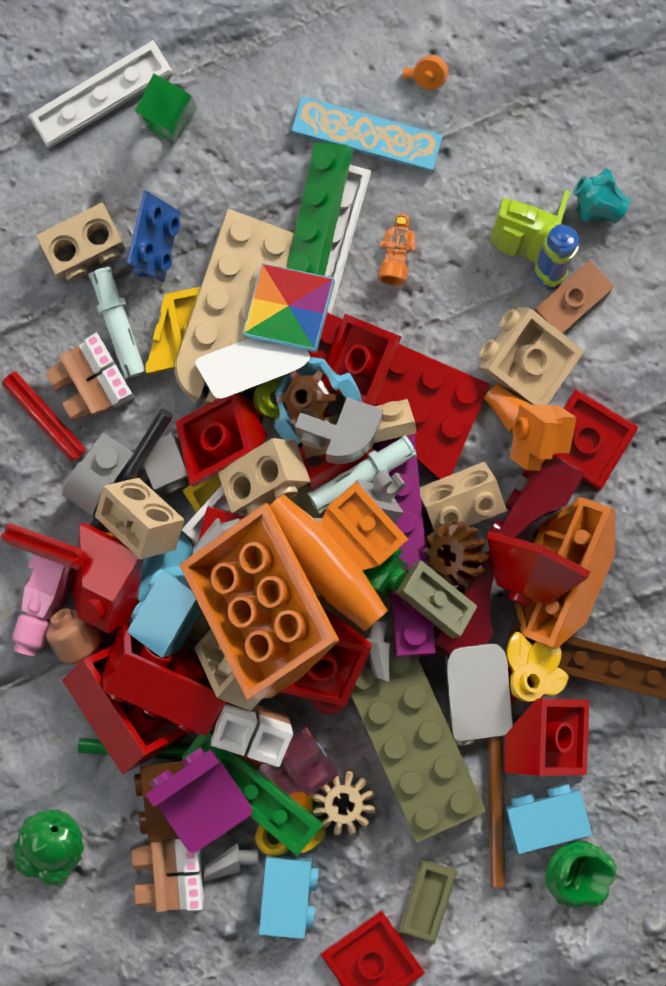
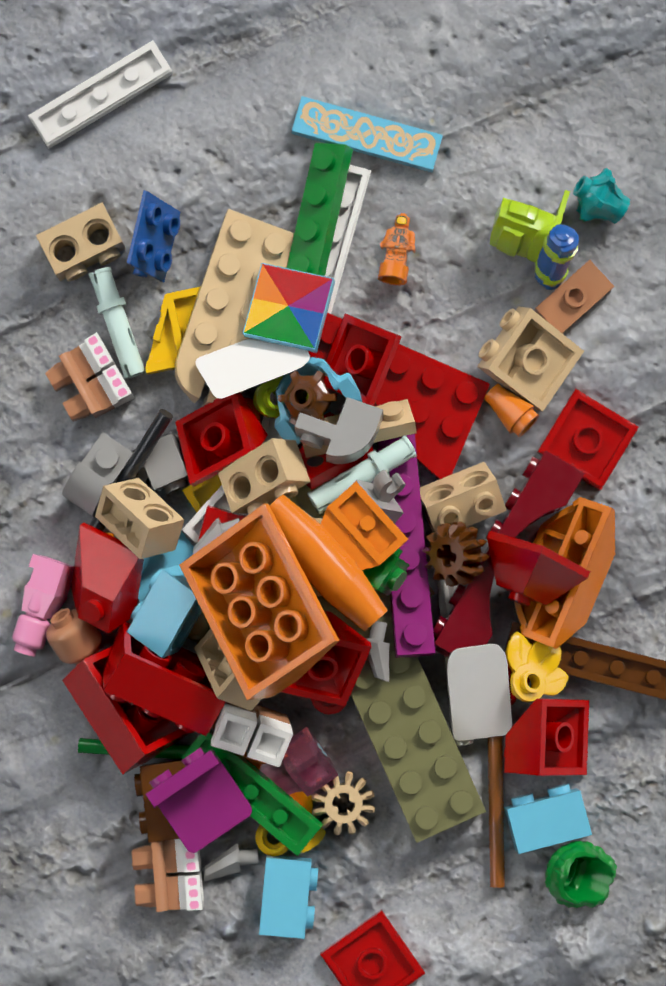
red axle [1,371,86,463] -> none
red axle [1,523,88,570] -> none
green hair [14,809,84,887] -> none
green piece [135,73,197,143] -> none
olive plate [396,560,477,639] -> none
olive tile [398,859,458,944] -> none
orange piece [403,55,448,90] -> none
orange brick [510,404,577,471] -> none

